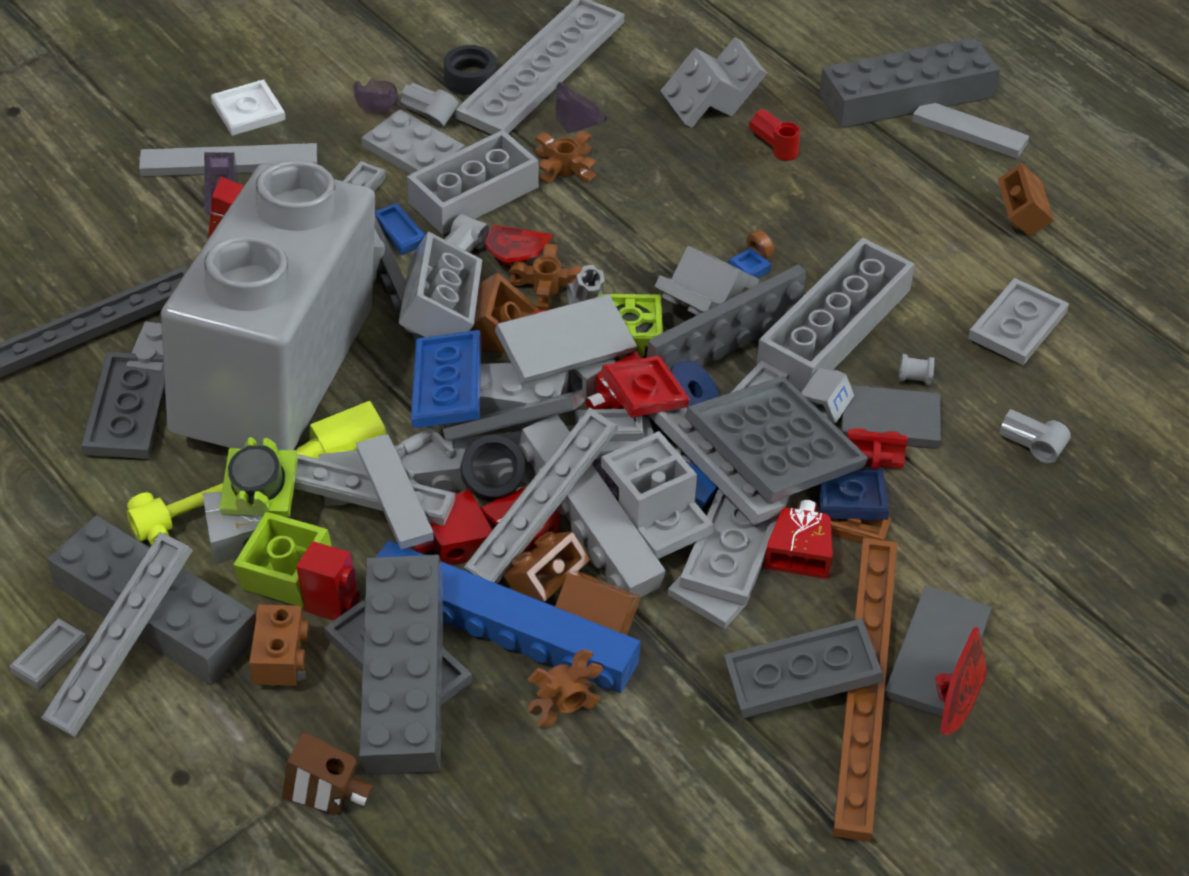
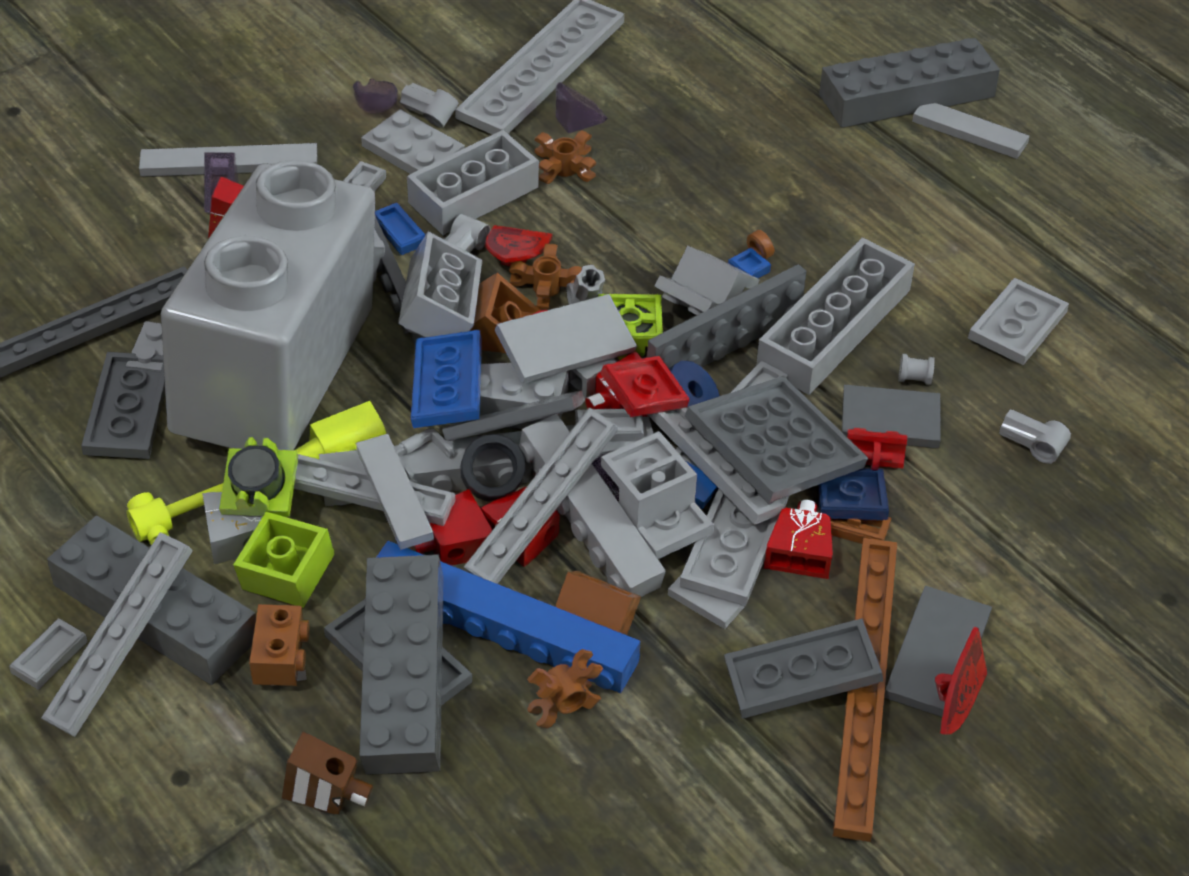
white tile [211,80,286,136] -> none
red brick [296,541,360,621] -> none
black tyre [444,45,496,94] -> none
dark orange brick [504,531,590,601] -> none
light grey bracket [661,37,767,127] -> none
red piece [749,109,800,161] -> none
light grey brick [801,368,854,423] -> none
dark orange brick [998,163,1054,237] -> none

